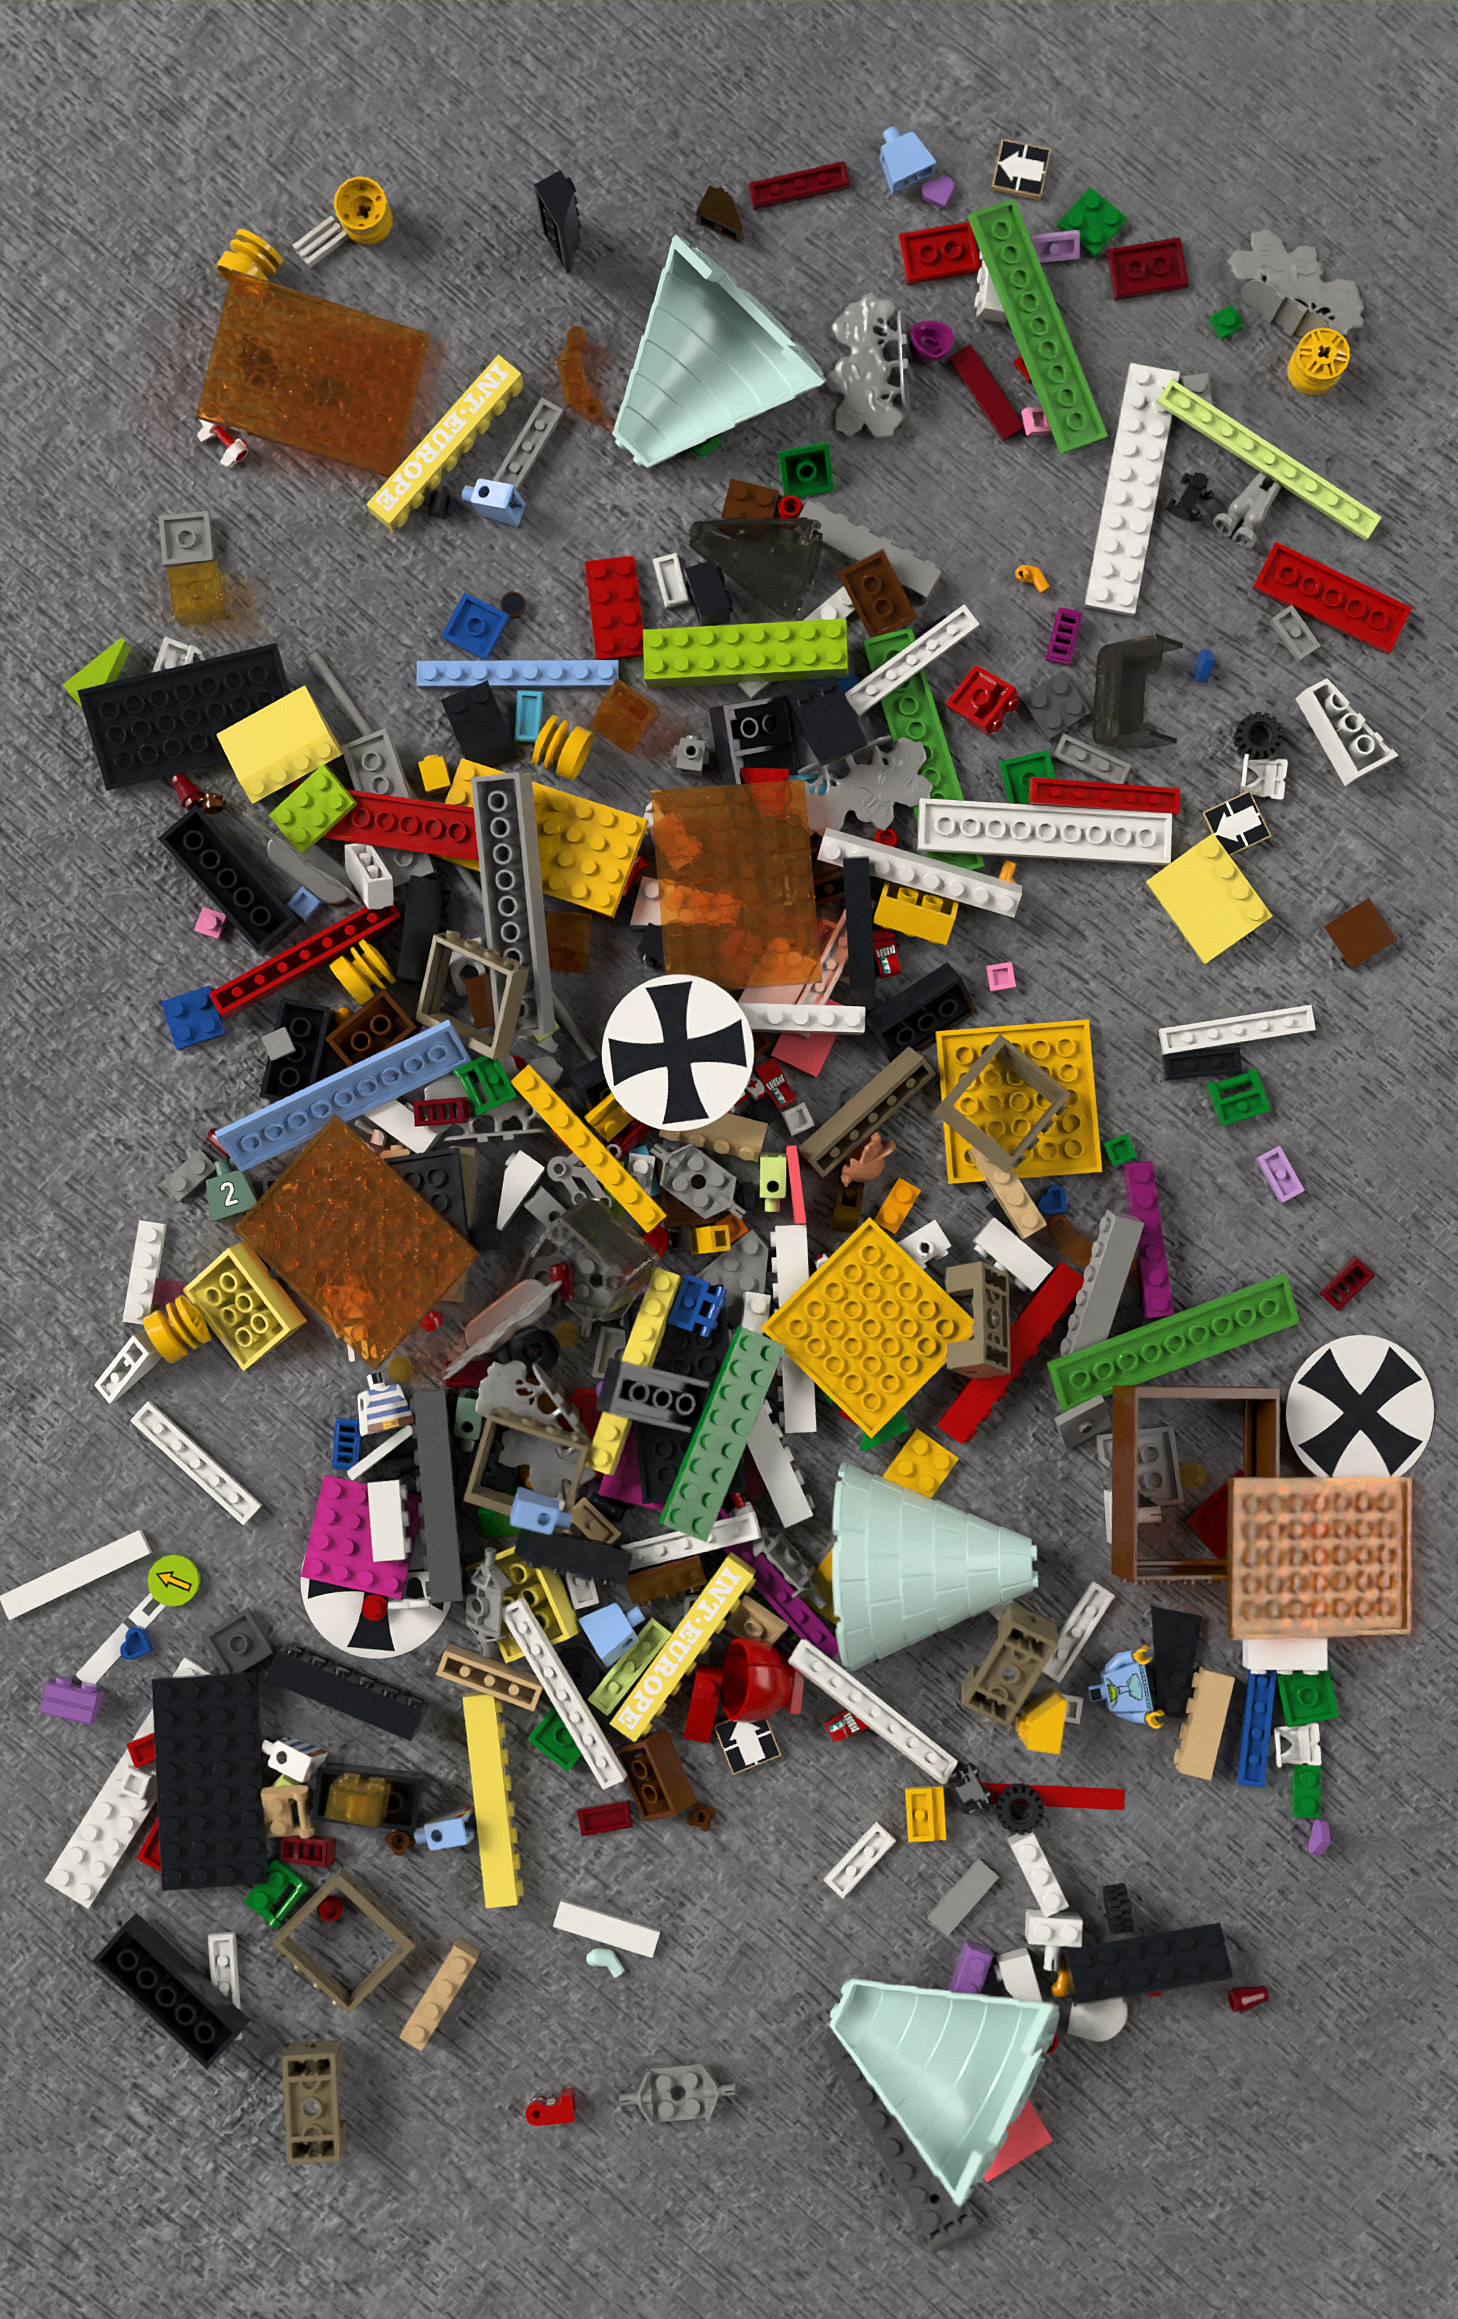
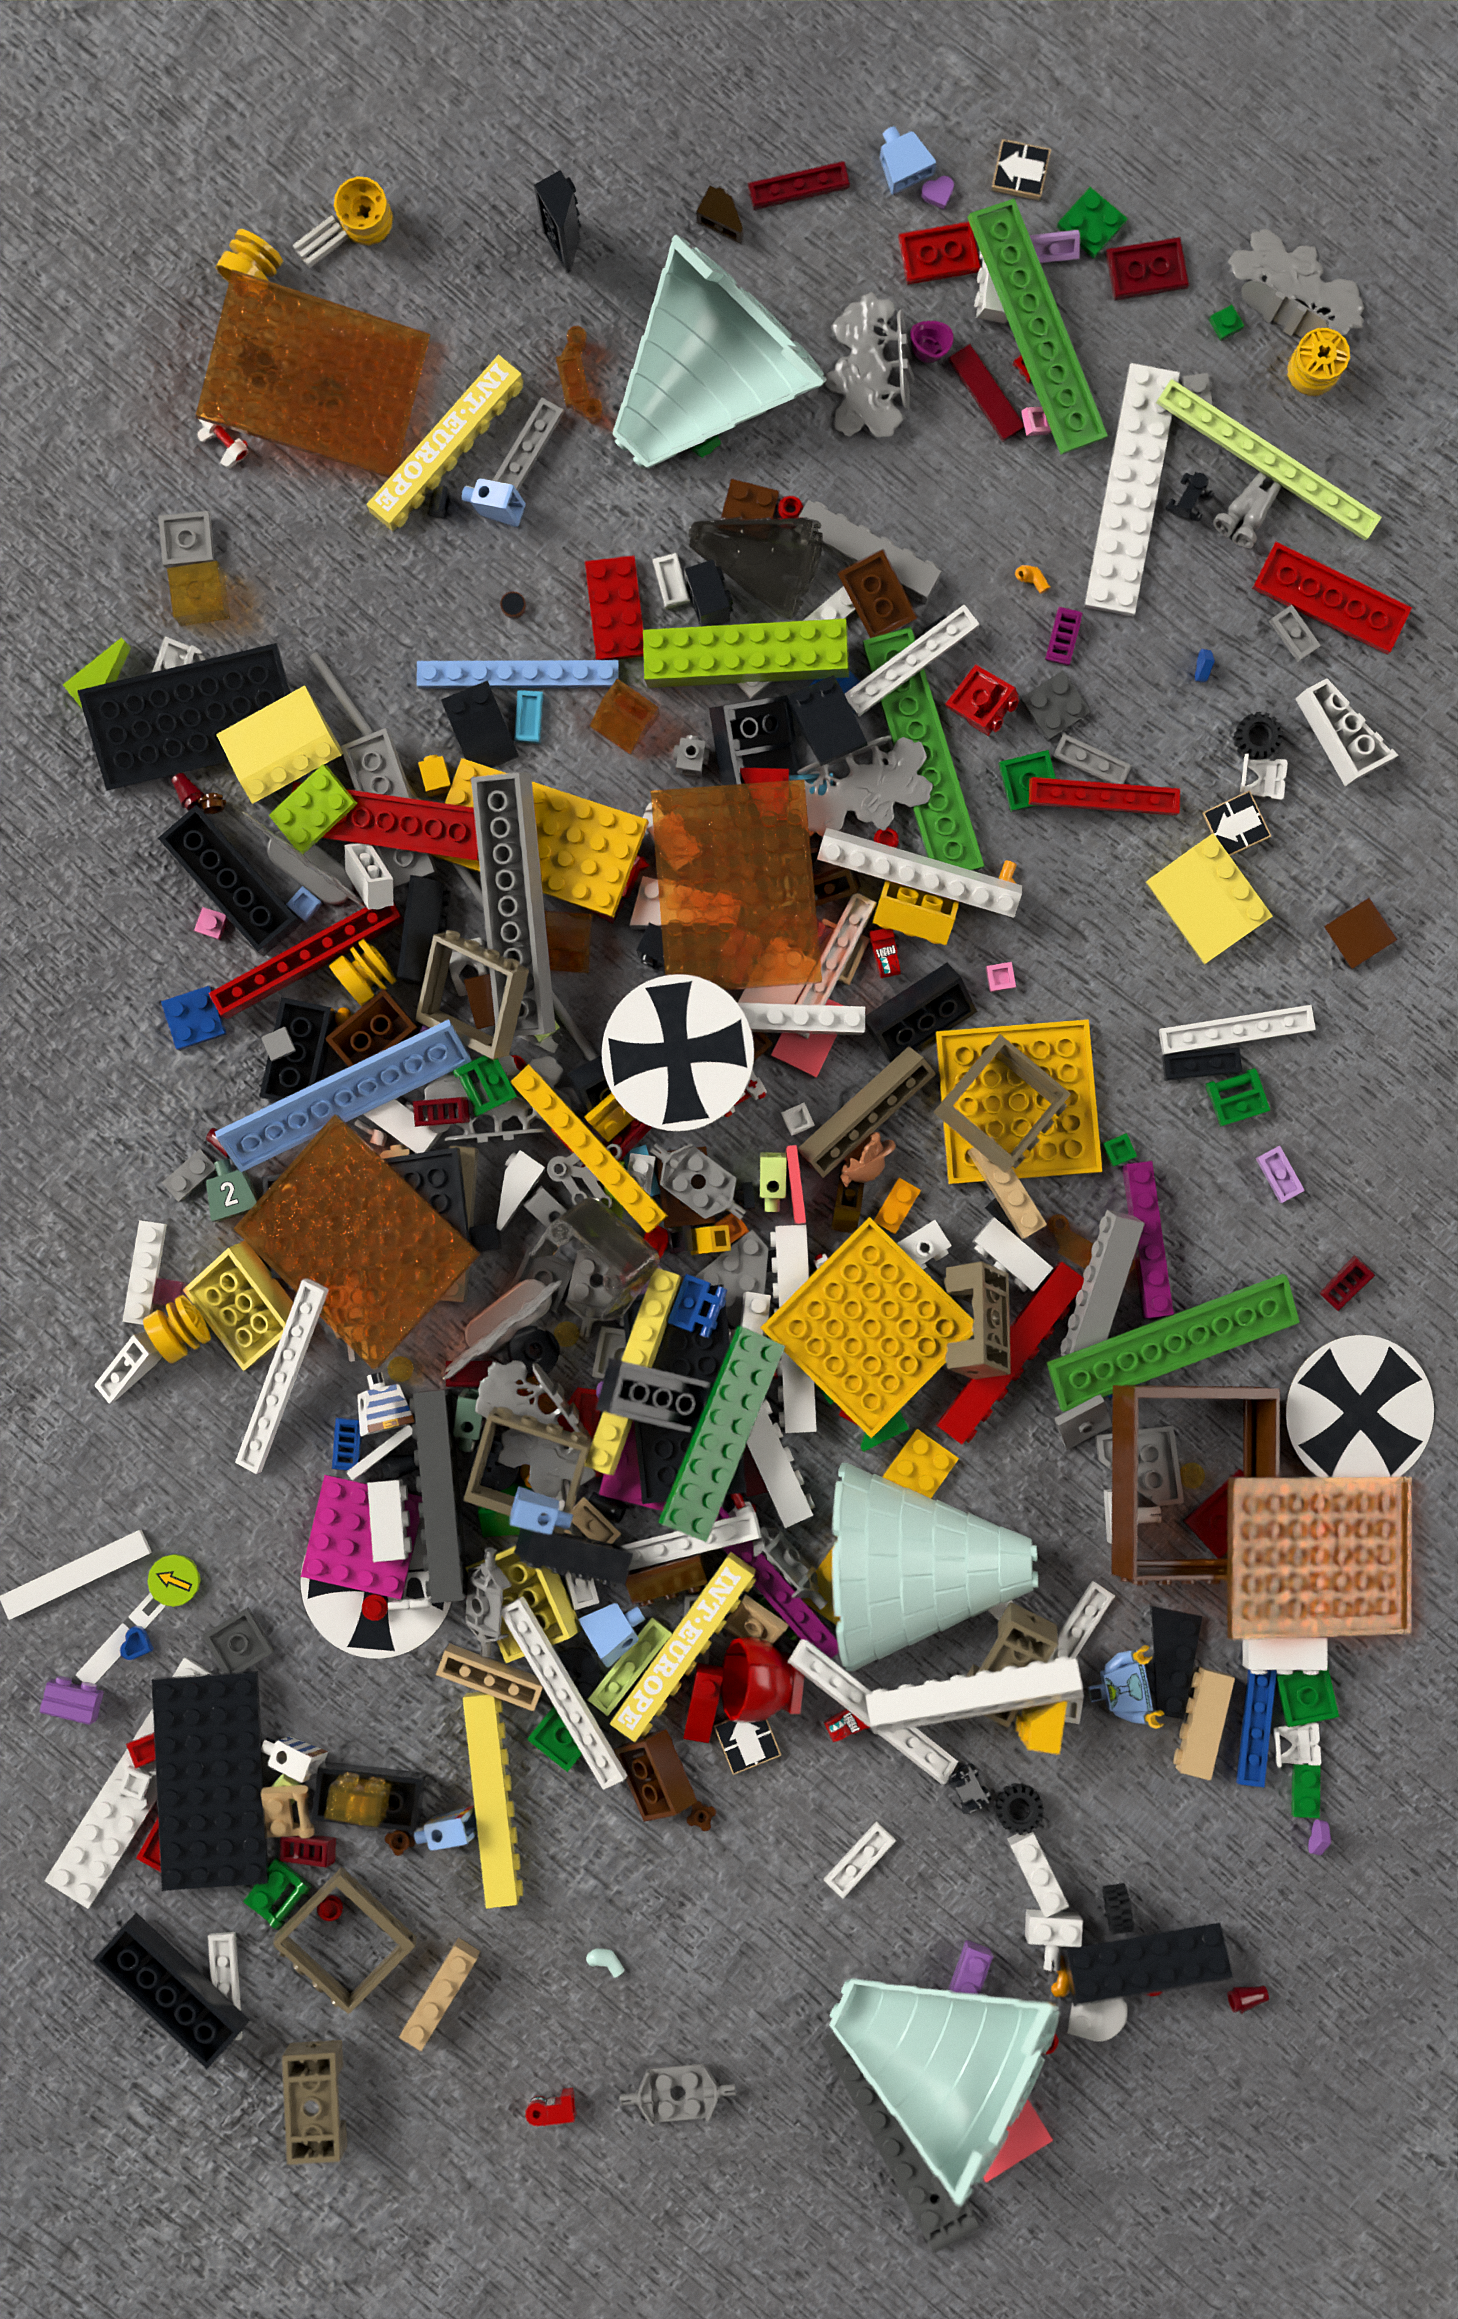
white plate [130,1401,262,1525] -> none
black brick [266,1642,430,1741] -> none
red plate [419,1310,444,1332] -> none
blue plate [441,592,510,661] -> none
yellow wheel [532,714,594,781] -> none
dark red cone [549,1262,576,1301] -> none
white tile [553,1899,660,1958] -> none
dark red tile [577,1800,633,1836] -> none
tan brick [659,1113,768,1162] -> none
black plate [746,1096,782,1127] -> none
red leg [754,1058,796,1110] -> none
green slope [778,442,834,498] -> none
black tile [843,856,877,1010] -> none
yellow plate [905,1785,946,1842] -> none
white plate [917,798,1172,865] -> none
light grey tile [927,1858,999,1937] -> none
red sticker [979,1782,1125,1810] -> none
white slope [994,1947,1042,2002] -> none
blue tile [1036,1184,1068,1215] -> none
clear smoke windscreen [1092,634,1183,749] -> none
none -> white plate [235,1278,329,1474]
none -> white brick [866,1657,1084,1734]

